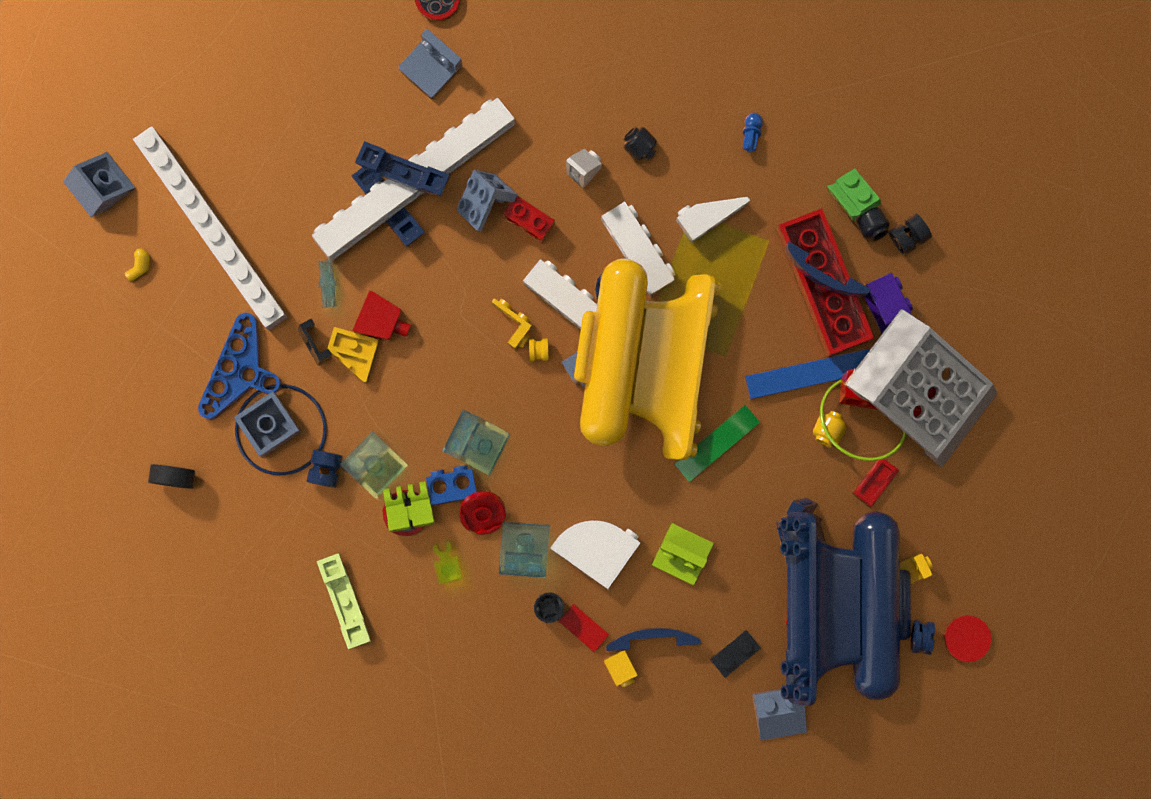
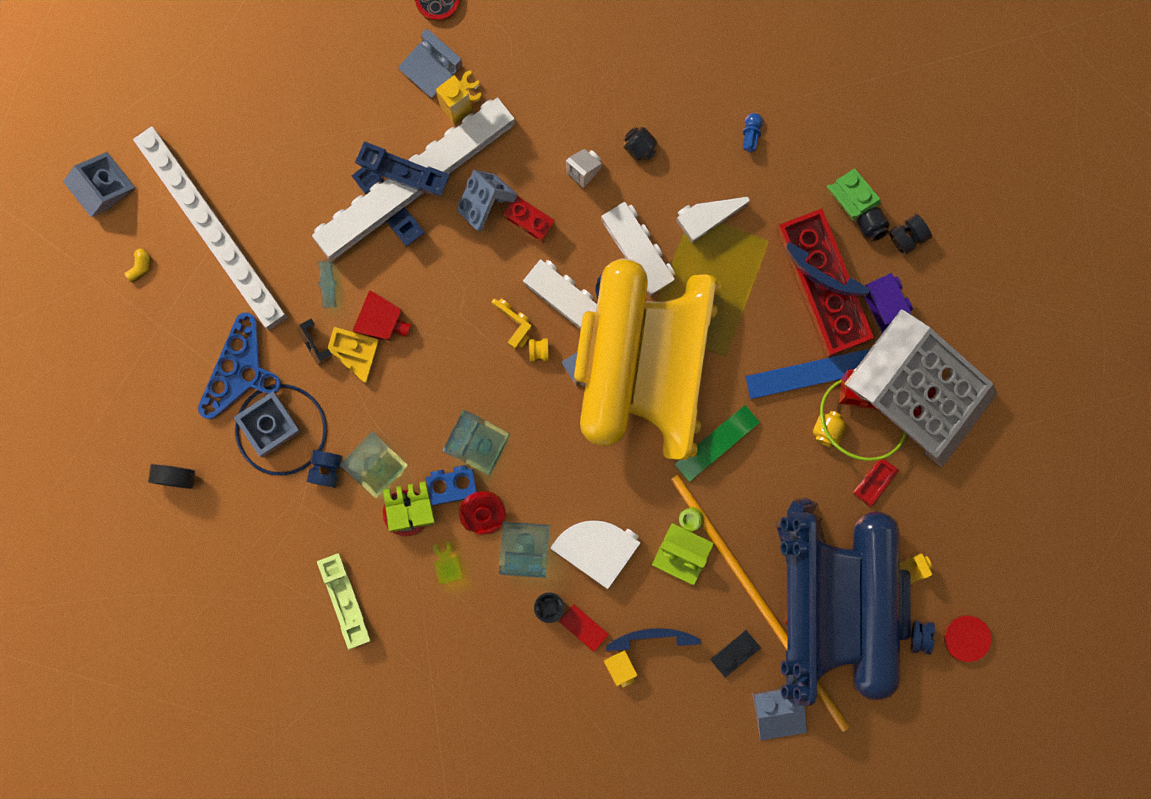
none -> yellow brick [435,70,482,125]
none -> light orange piece [670,475,850,732]
none -> lime tile [679,507,704,532]

